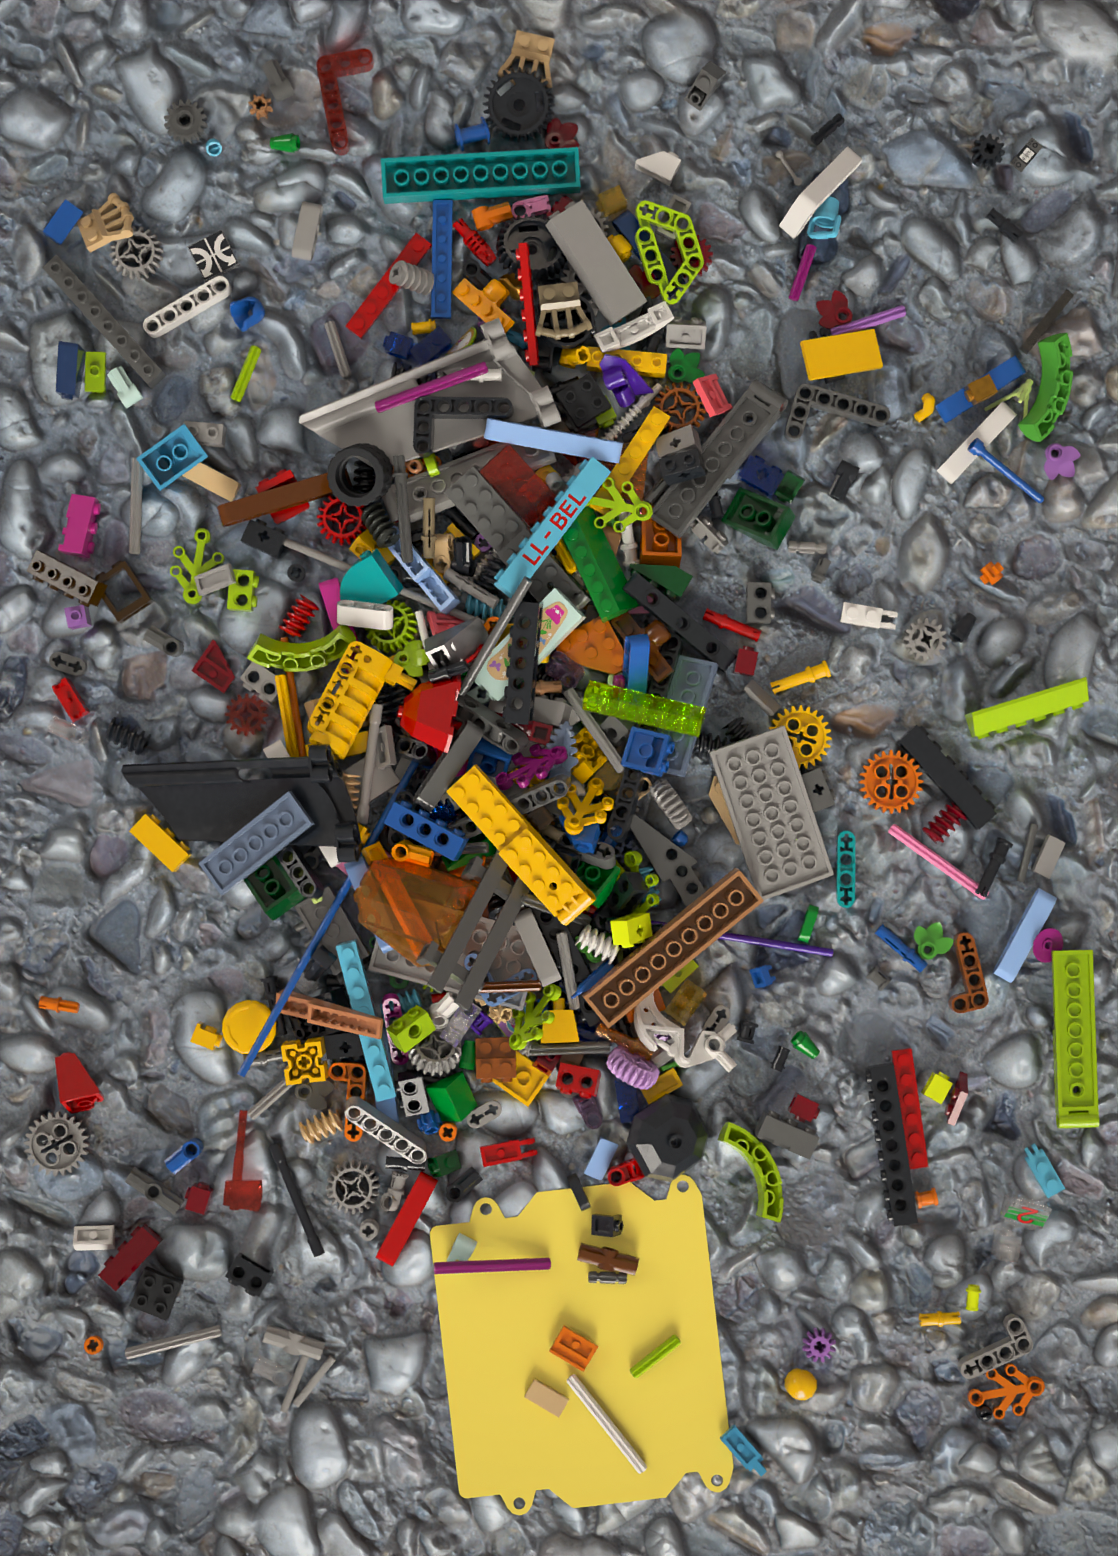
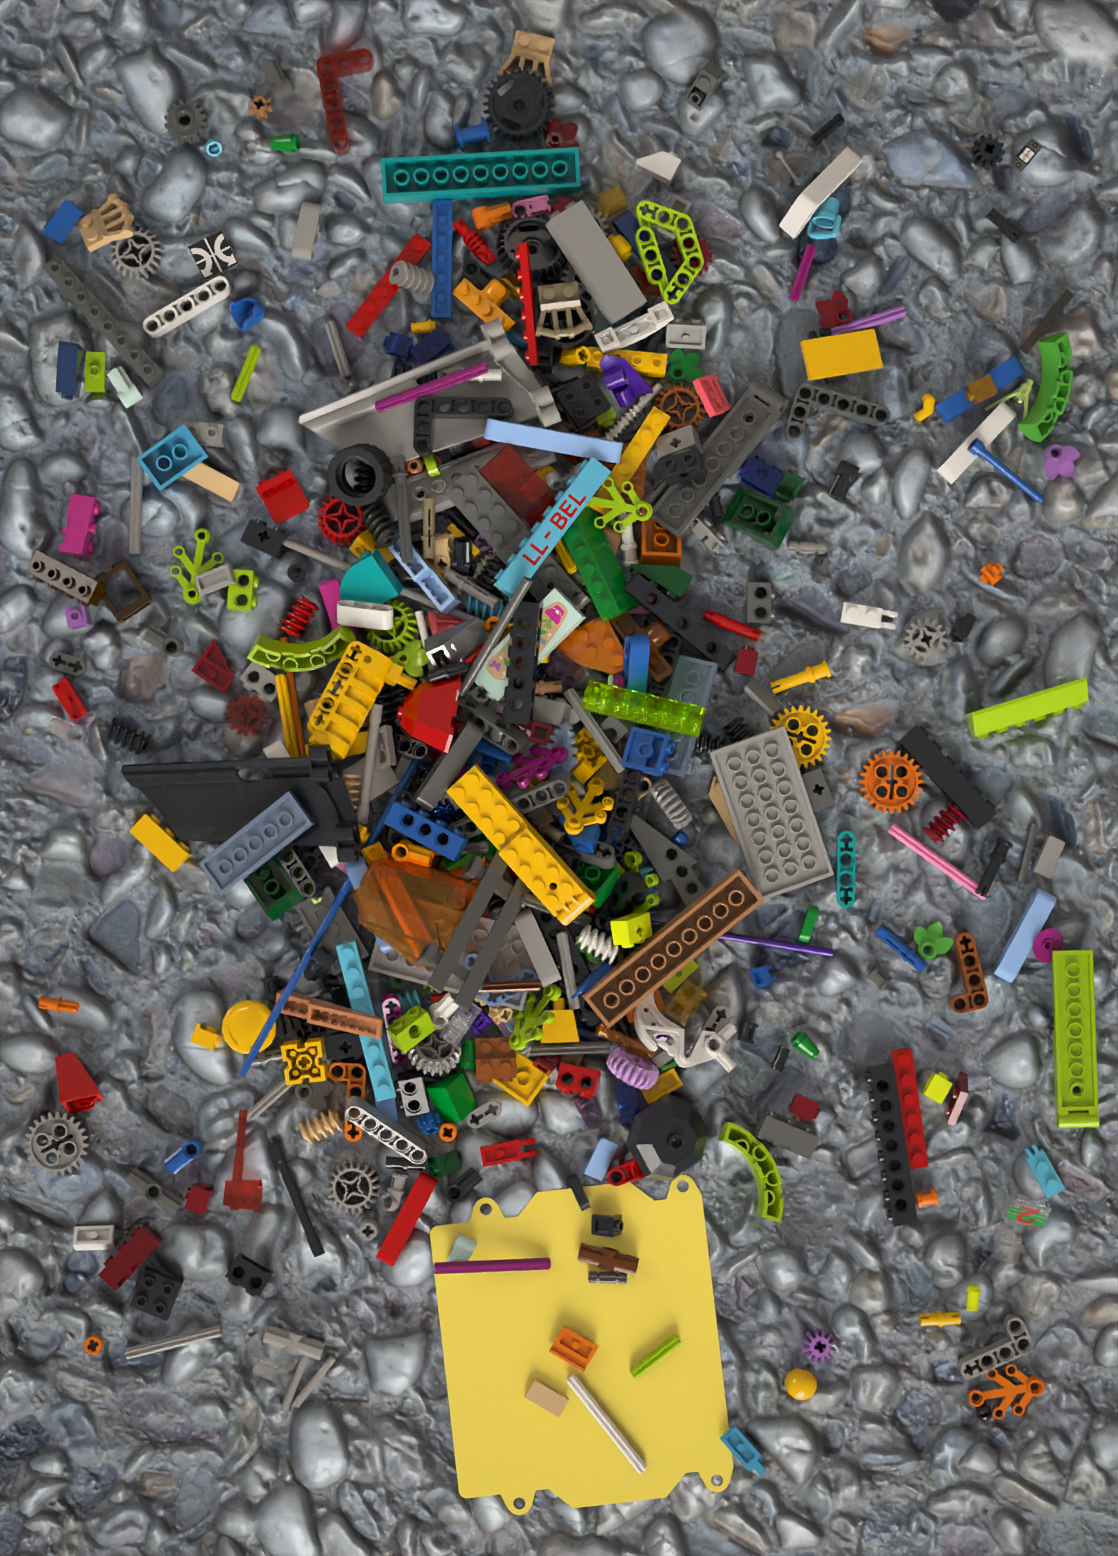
reddish brown beam [217,468,353,527] -> none
shield [445,327,477,356] -> none

